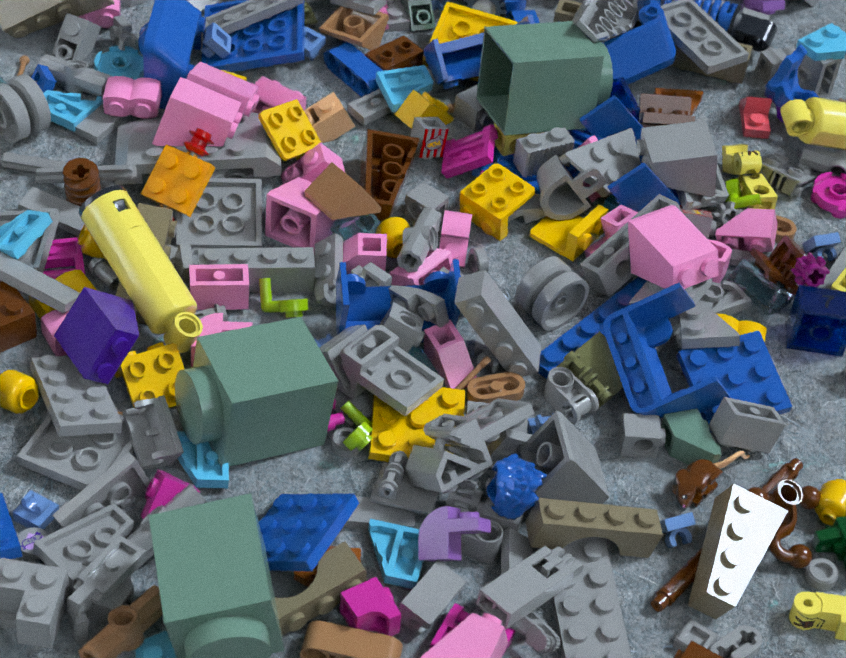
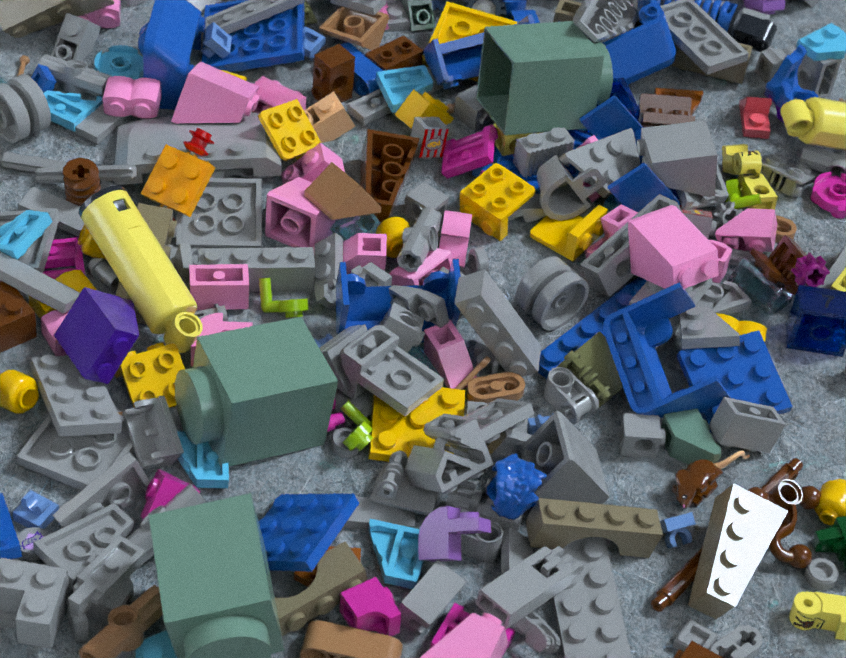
light grey plate [110,16,138,51] -> none
bright pink slope [152,77,242,146] -> none
medium blue tile [802,232,841,262] -> none
none -> reddish brown brick [312,44,355,103]

